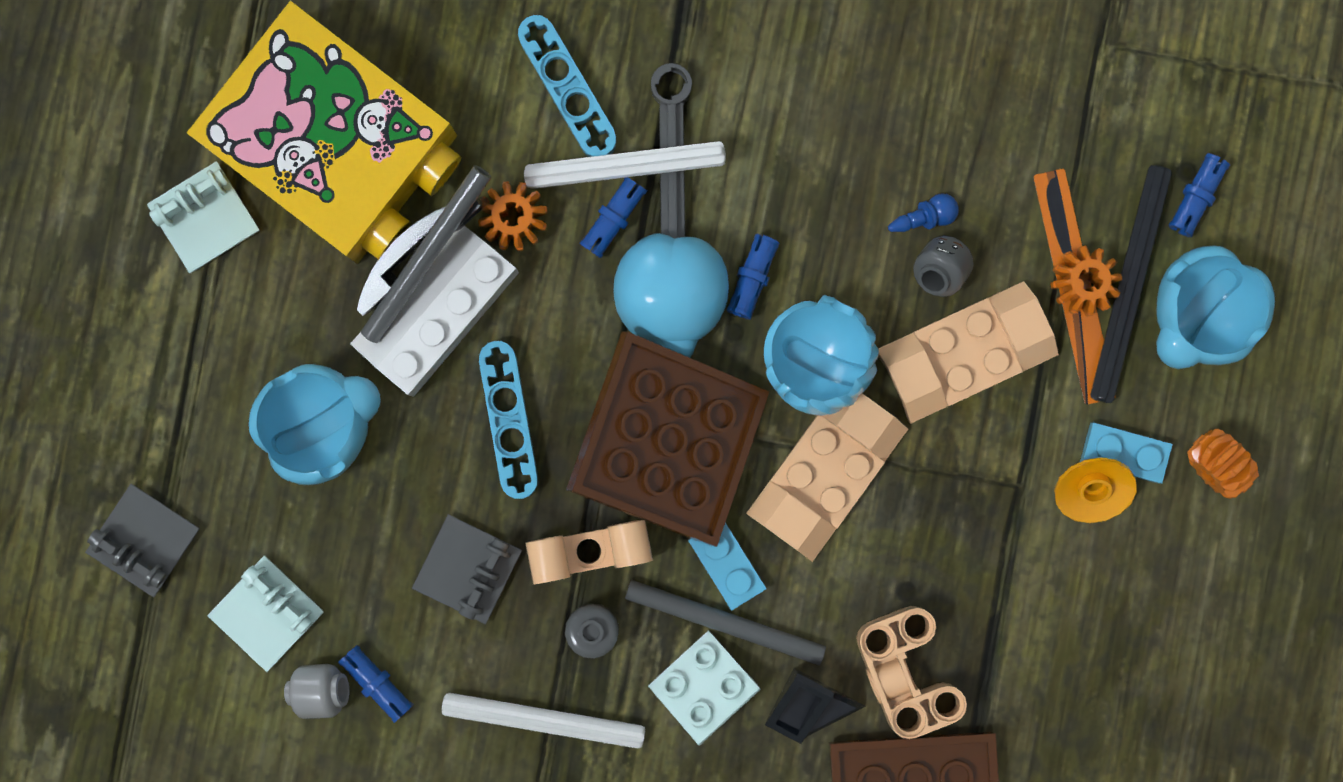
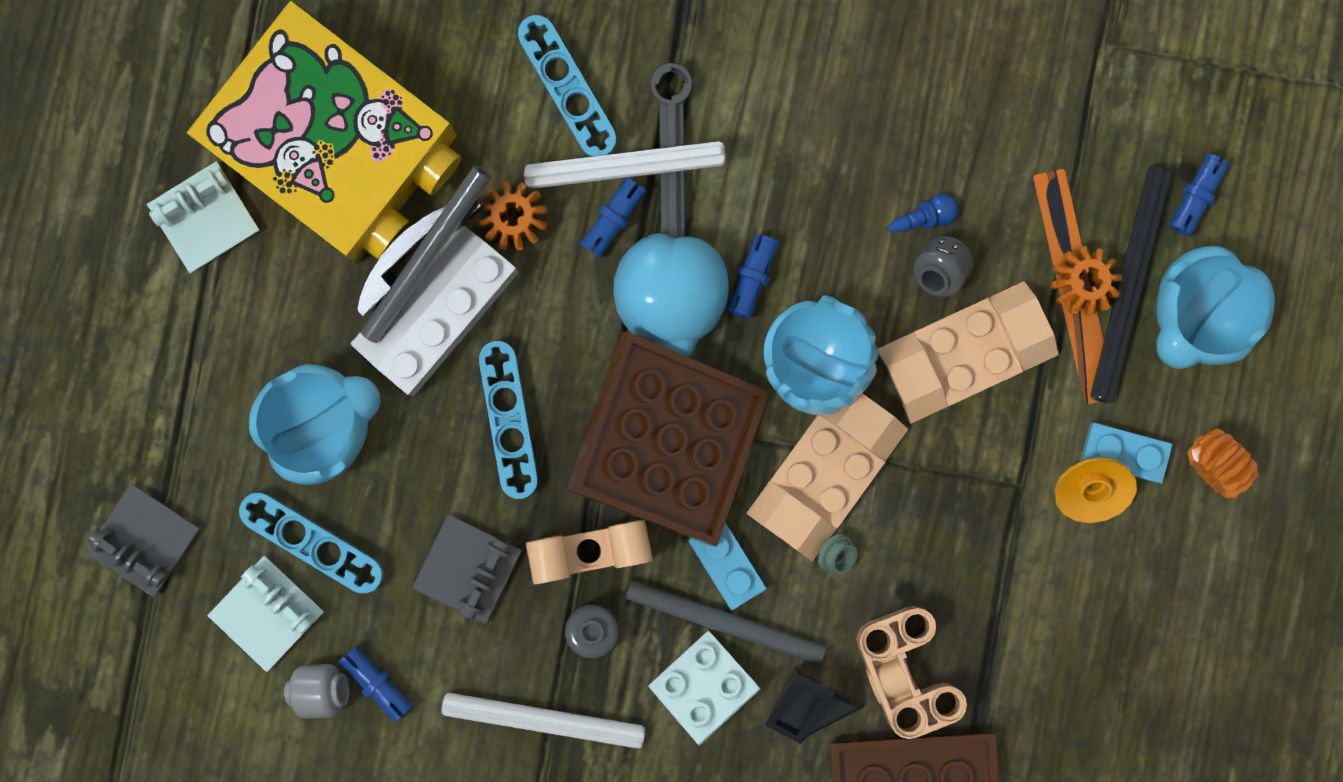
none -> medium azure beam [239,493,384,594]
none -> sand green plate [818,534,857,575]

